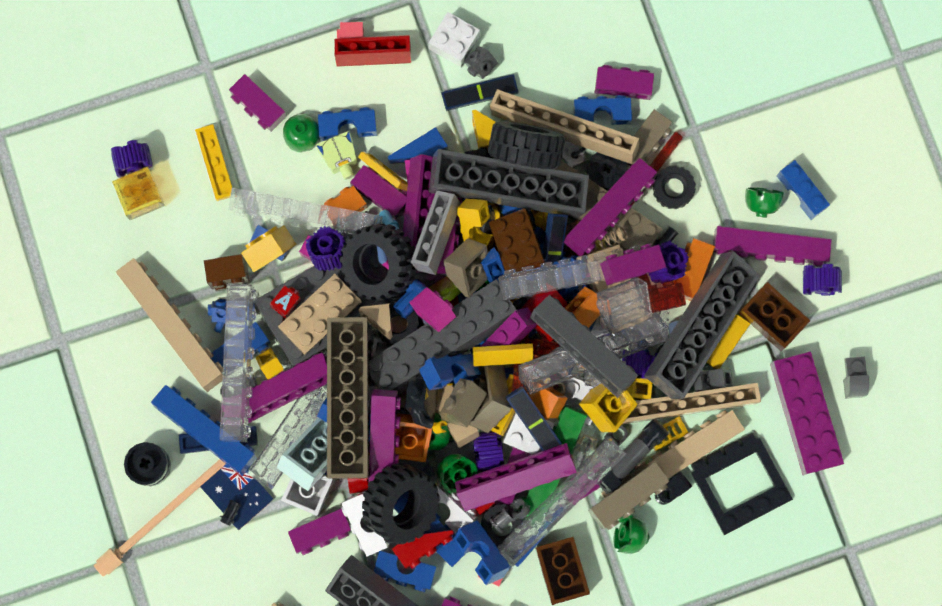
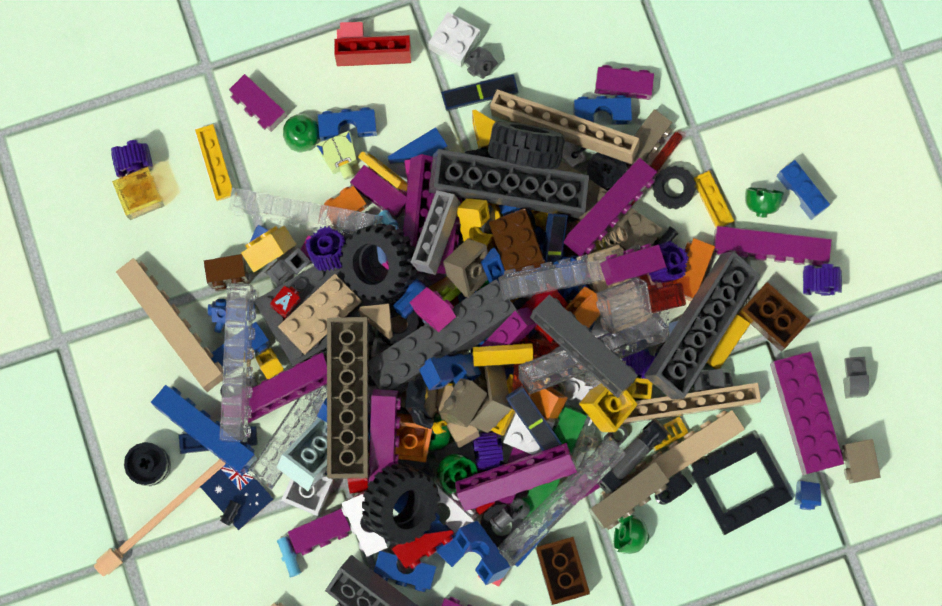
none -> dark grey brick [265,247,311,287]
none -> medium azure pin [277,536,302,578]
none -> yellow tile [694,170,734,228]
none -> blue slope [794,481,822,511]
none -> dark tan slope [840,439,881,484]

